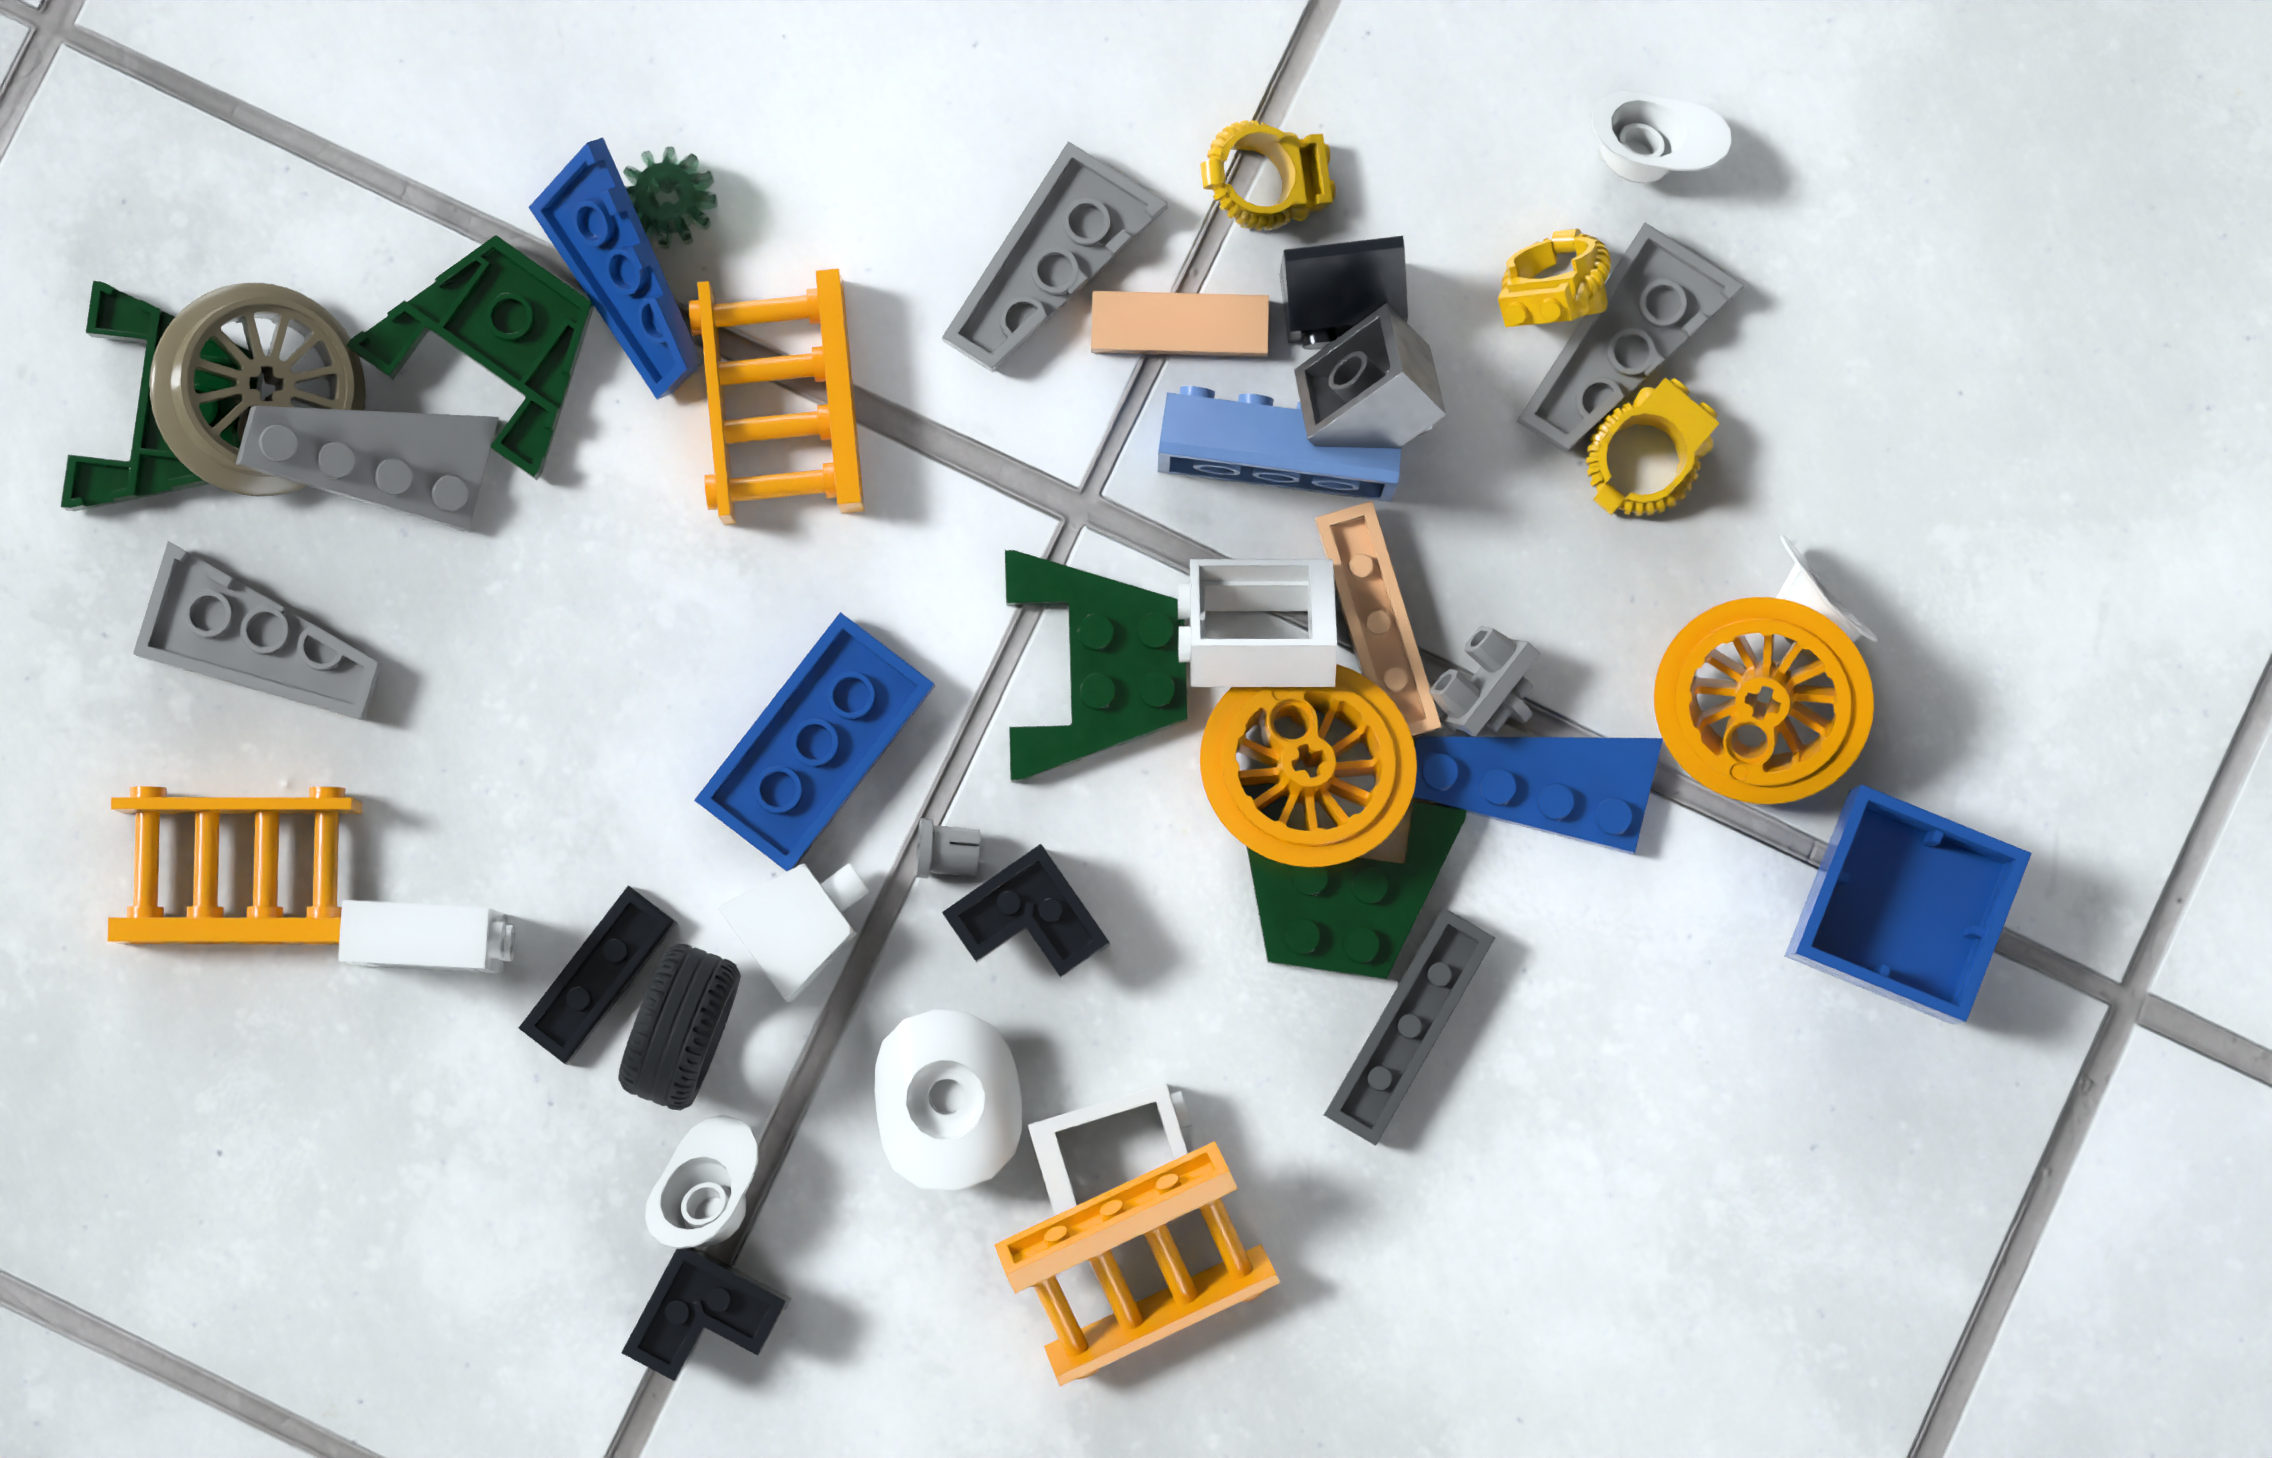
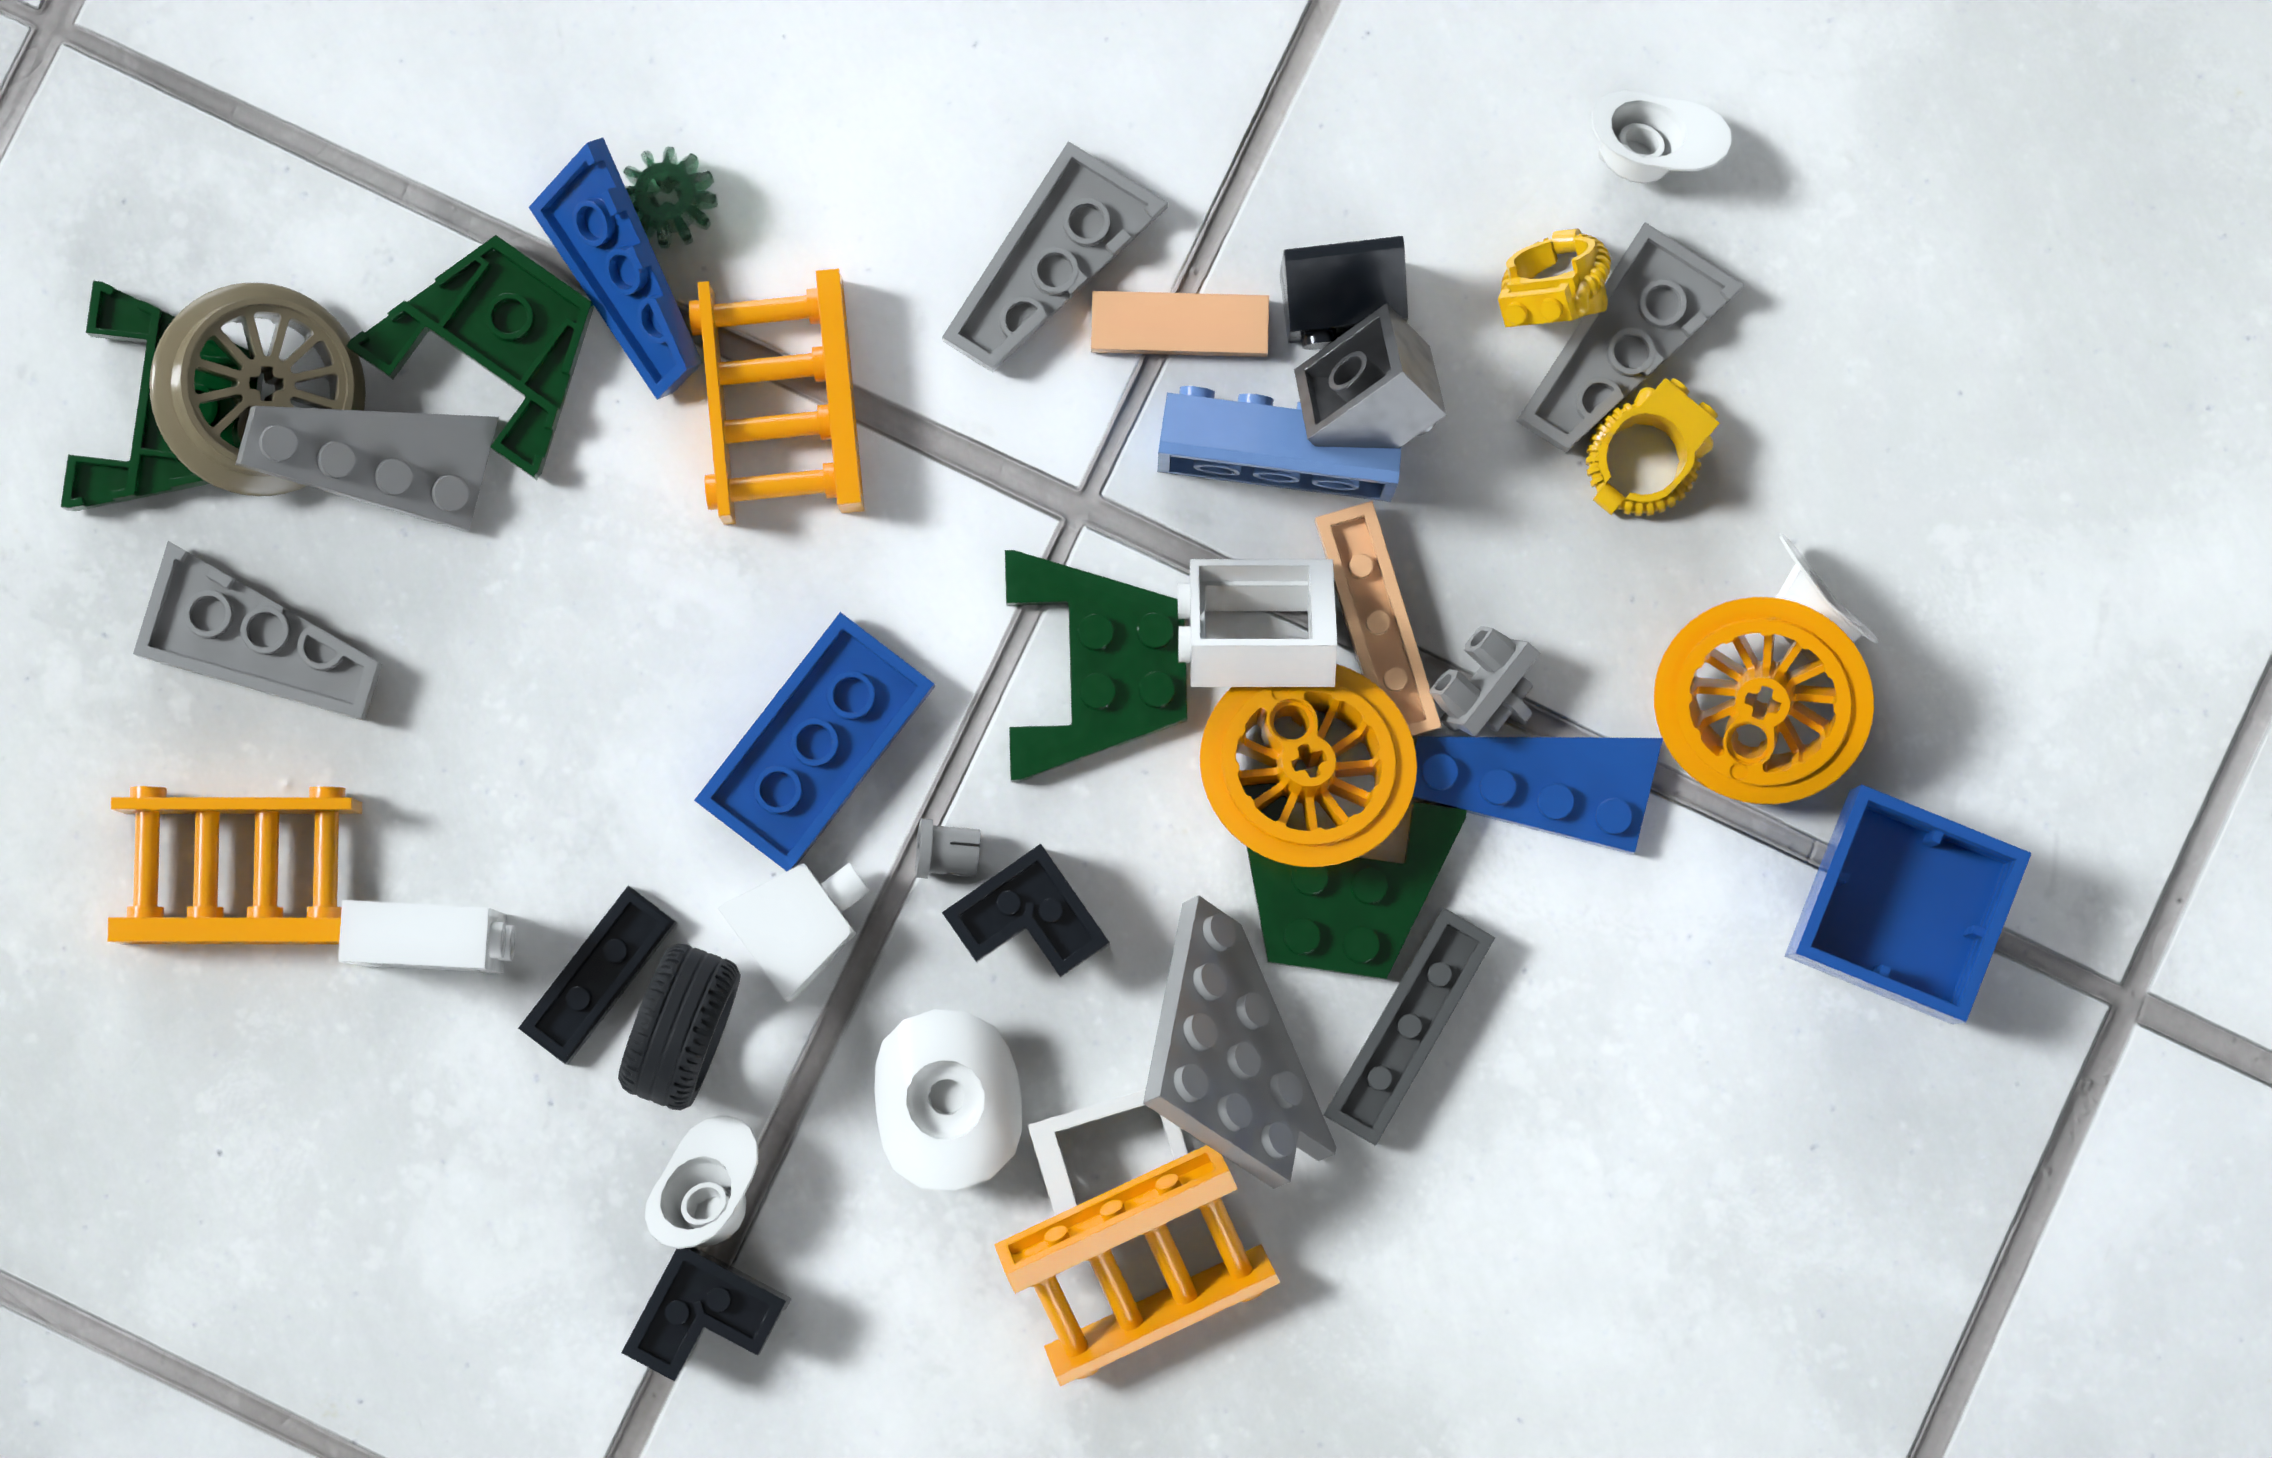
yellow piece [1200,120,1336,231] -> none
none -> light grey wing [1143,895,1336,1189]

